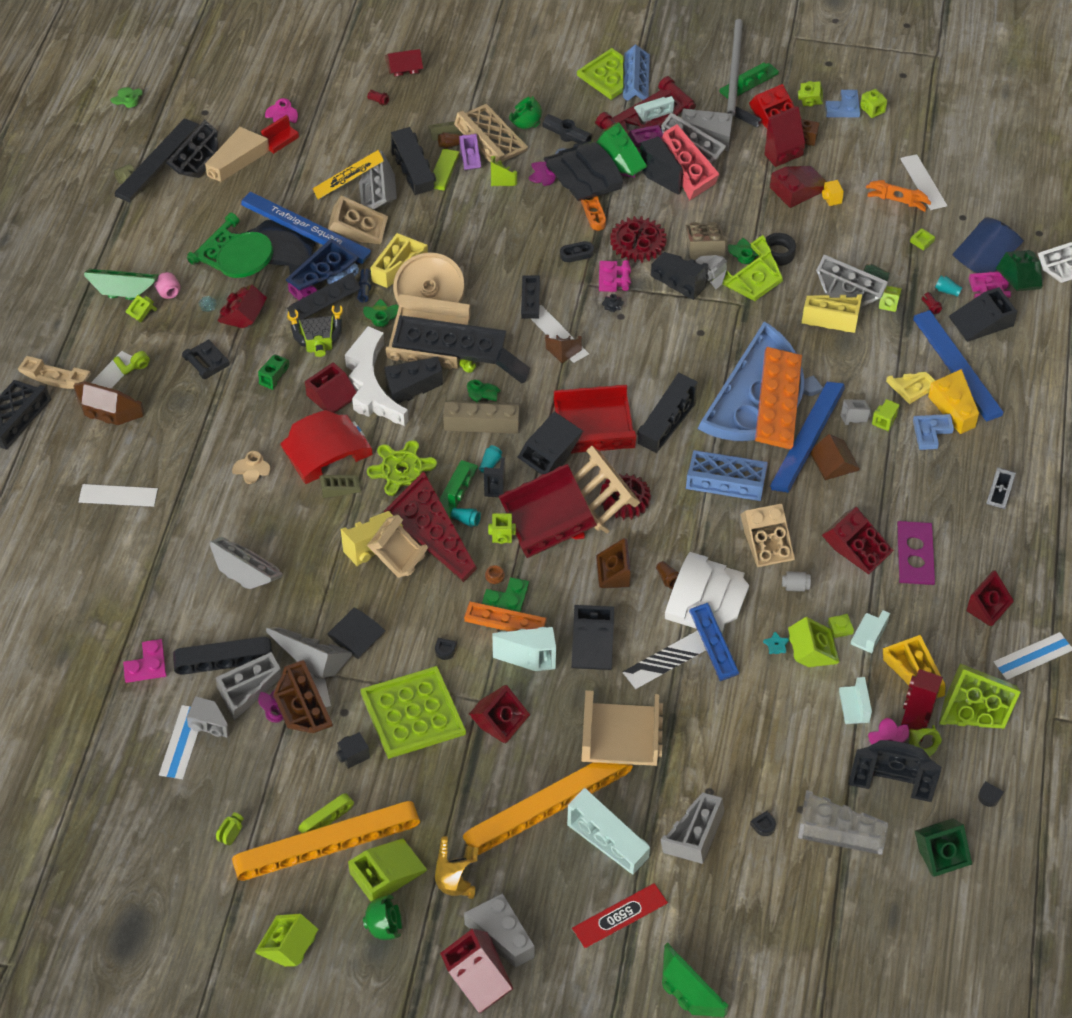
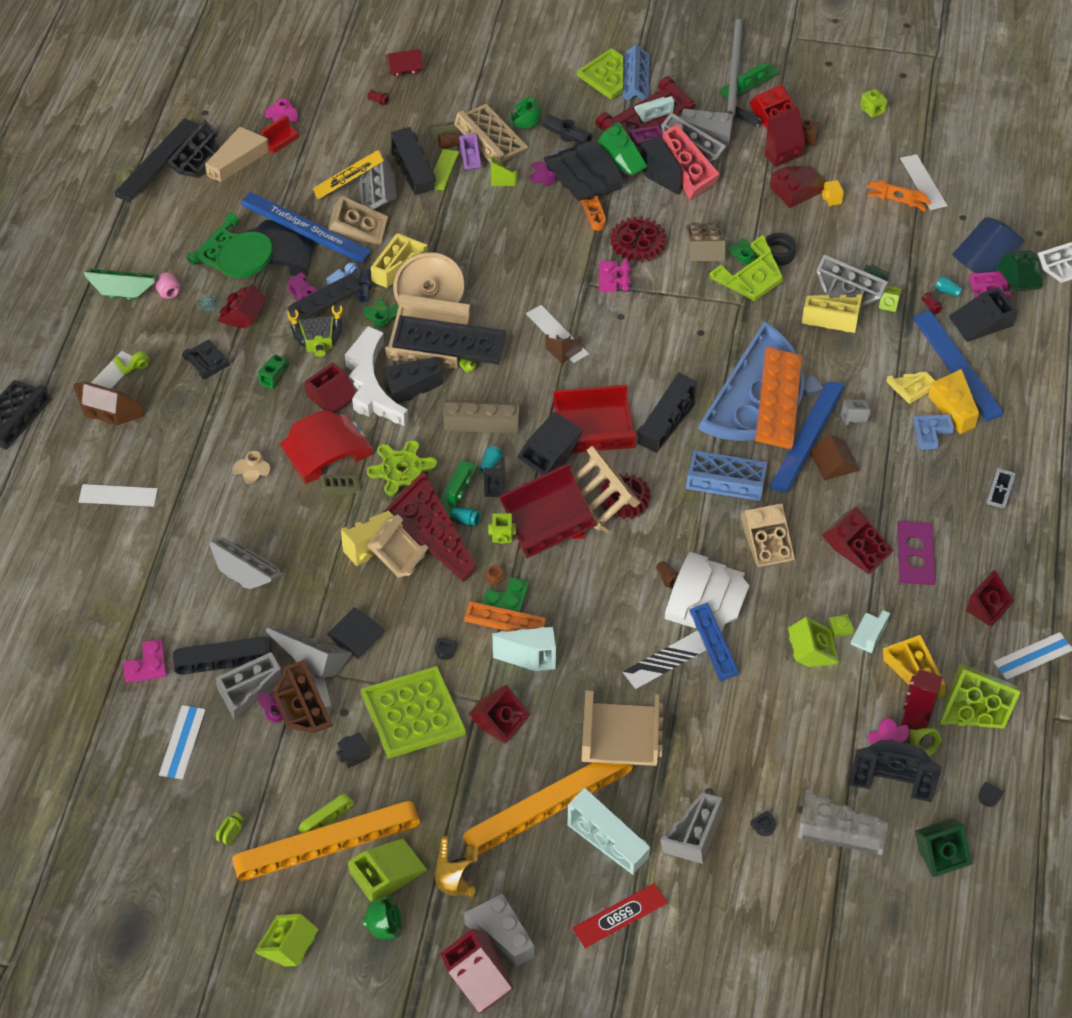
tan slope [18,356,91,389] -> none
bright green plate [110,87,143,108] -> none
lime bracket [126,295,157,323] -> none
light grey slope [187,696,228,737] -> none
dark blue wedge [286,238,359,290] -> none
green plate [467,380,500,402] -> none
black tile [495,348,530,384] -> none
black plate [521,275,540,319] -> none
black plate [560,241,594,262] -> none
black slope [571,605,614,670] -> none
reddish brown slope [596,538,631,588] -> none
black plant [602,294,624,312] -> none
black wedge [651,252,708,300] -> none
green wedge [662,942,729,1017] -> none
light grey brick [695,255,727,289] -> none
teal plate [763,632,789,654] -> none
light grey brick [782,571,811,592] -> none
lime brick [798,81,823,107] -> none
medium blue plate [825,90,860,117] -> none
light aqua panel [839,677,872,724] -> none
lime brick [872,399,900,431] -> none
lime plate [910,228,935,251] -> none

